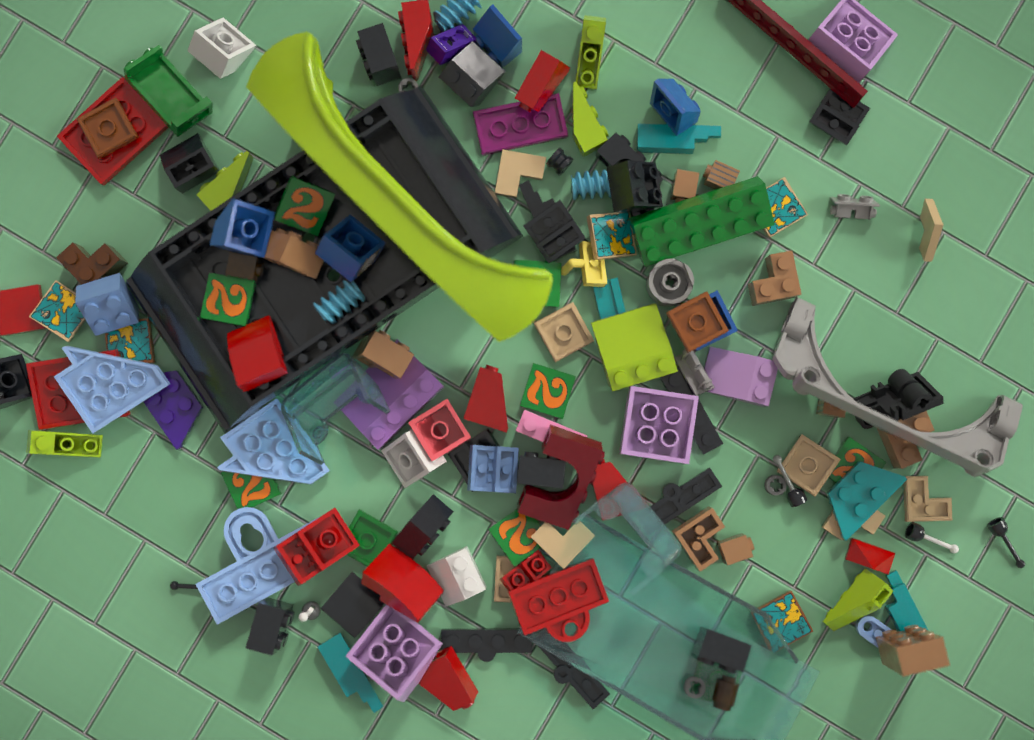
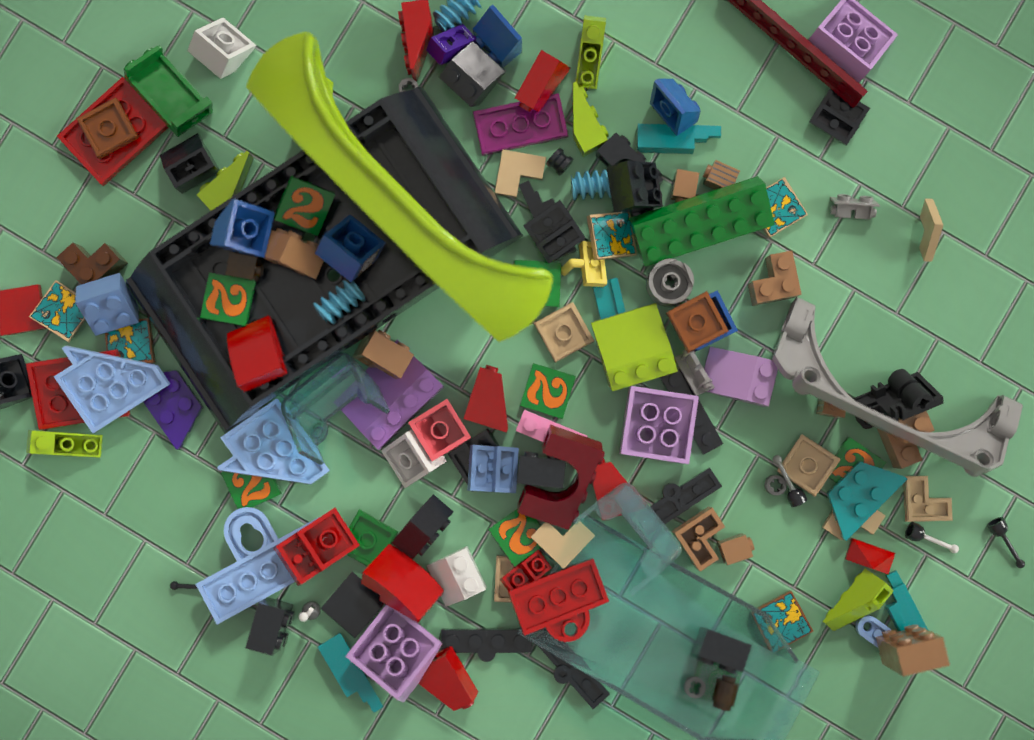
black brick [356,23,401,86] -> none

